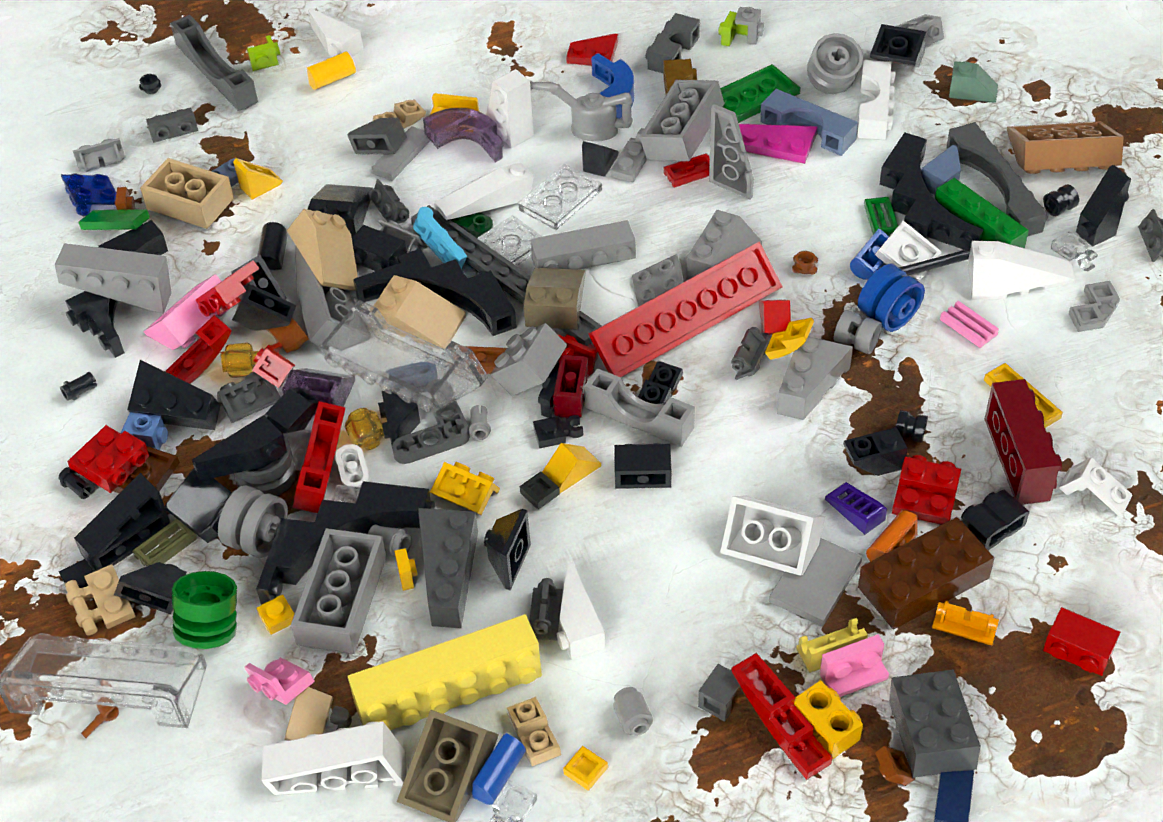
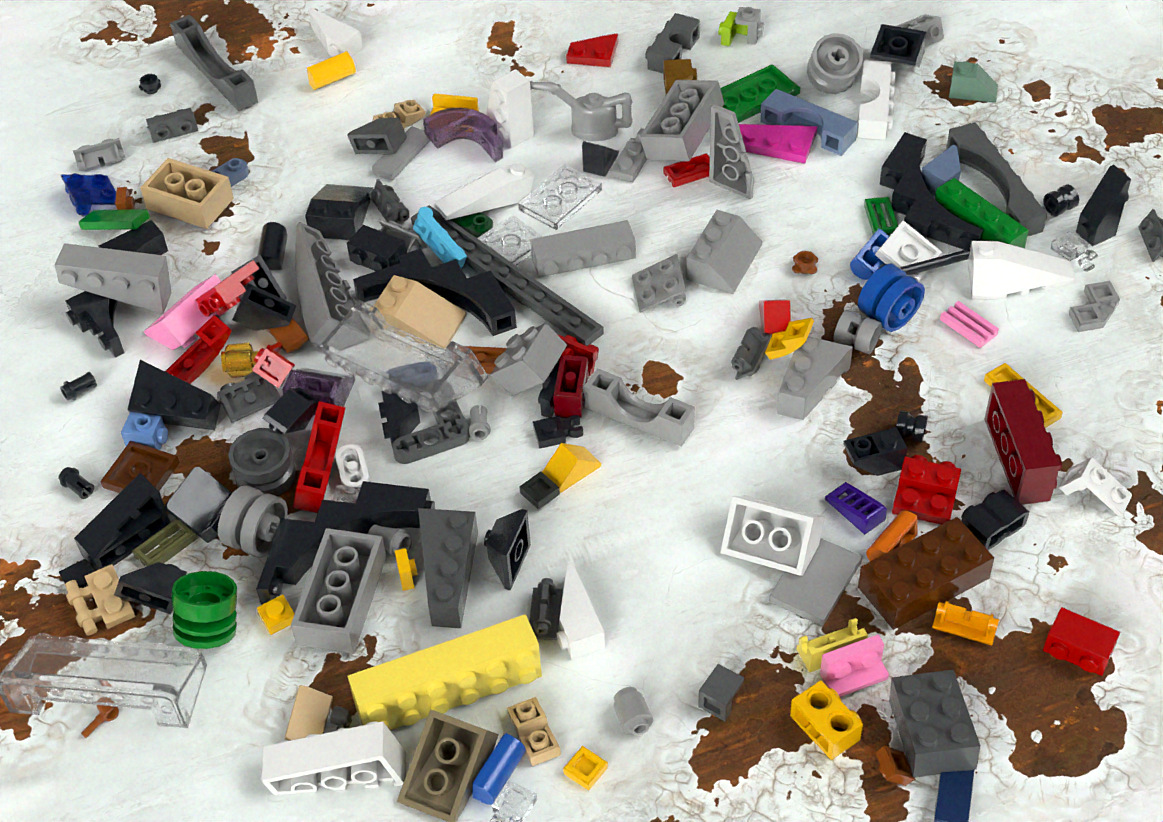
red plate [67,425,149,493] -> none
black slope [192,415,287,481] -> none
yellow slope [233,158,283,200] -> none
bright pink bracket [244,657,315,705] -> none
lime bracket [247,35,281,71] -> none
tan slope [287,209,358,291] -> none
clear yellow head [345,408,384,450] -> none
yellow bracket [430,462,500,515] -> none
dark tan slope [524,268,585,329] -> none
plate [588,241,783,377] -> none
blue arch [591,53,634,119] -> none
black brick [614,443,672,489] -> none
black slope [638,361,683,404] -> none
red slope [731,653,833,780] -> none
medium nougat slope [1007,121,1124,174] -> none

